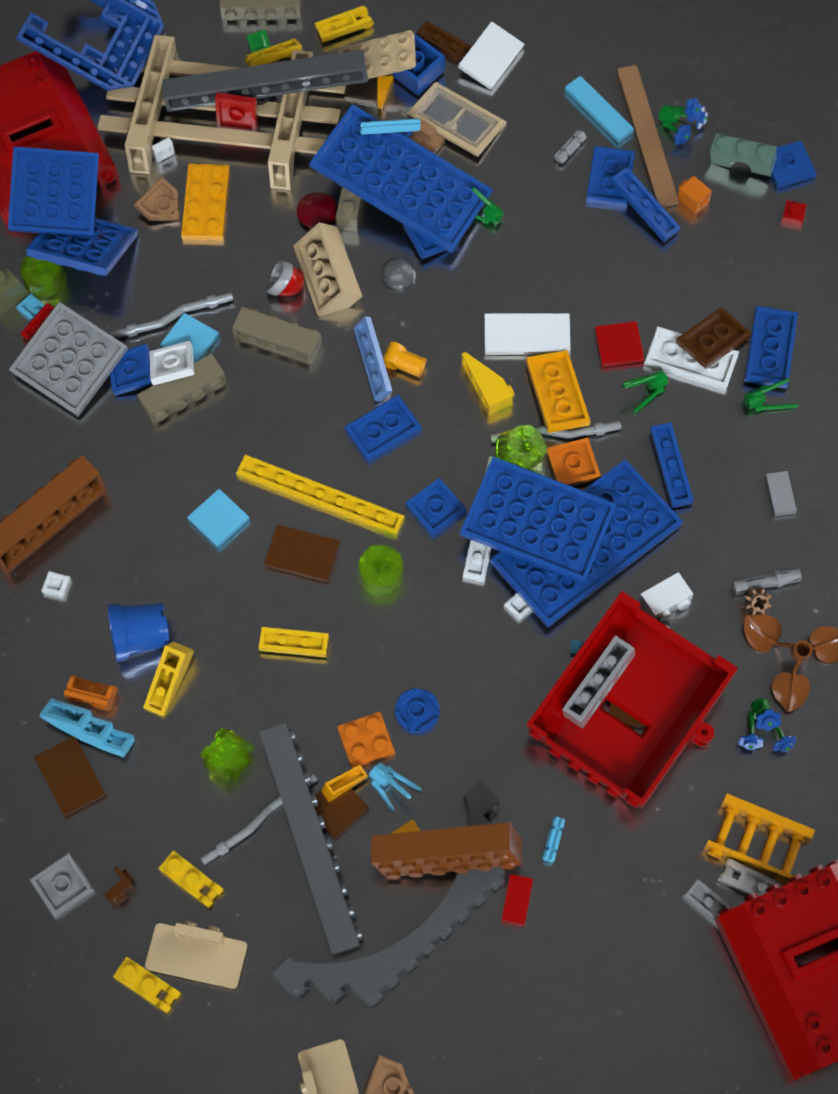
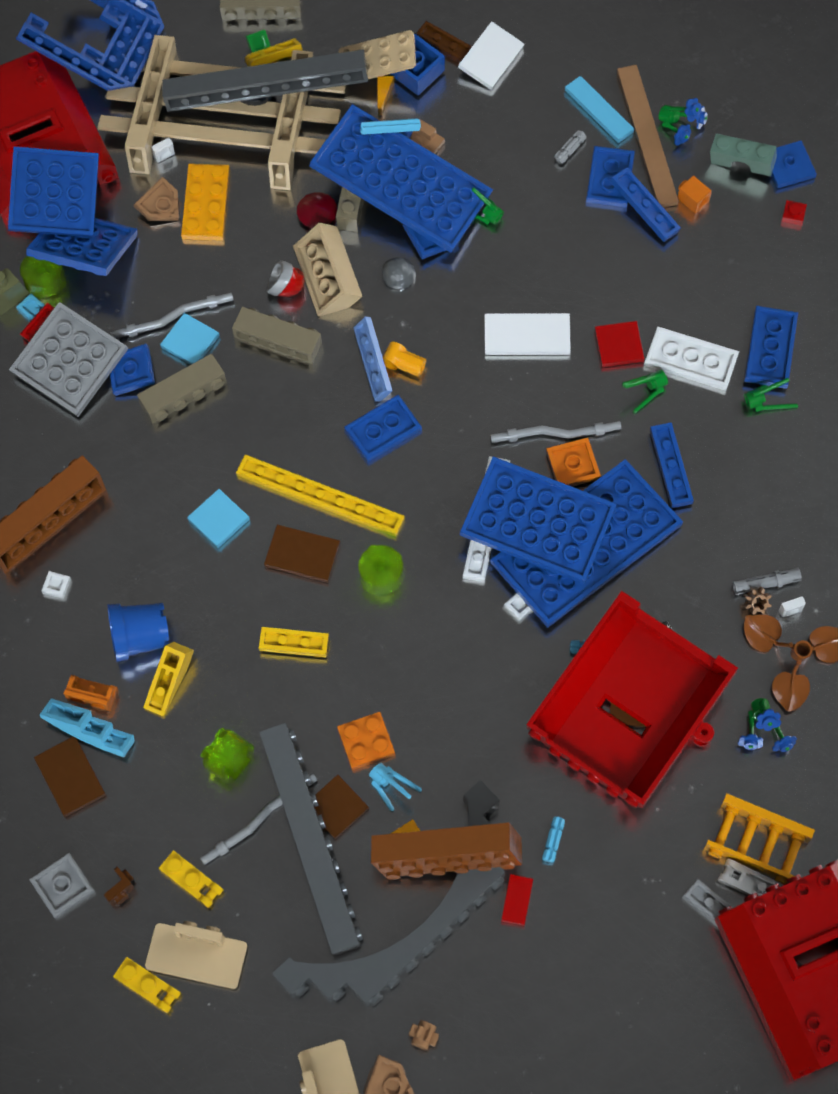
white tile [149,341,194,385] -> none
red tile [215,92,258,132] -> none
yellow plate [315,6,374,43] -> none
light orange piece [321,765,368,802] -> none
blue tile [395,688,440,734] -> none
blue tile [405,478,467,538] -> none
clear door [407,82,507,157] -> none
yellow slope [462,352,515,415] -> none
clear neon green brick [495,425,547,469] -> none
light orange plate [526,350,590,433] -> none
light grey brick [562,636,635,729] -> none
white brick [639,572,693,621] -> none
reddish brown tile [676,307,752,369] -> none
light grey tile [765,471,797,517] -> none
none -> medium nougat gear [408,1020,439,1050]
none -> white tile [779,596,806,618]

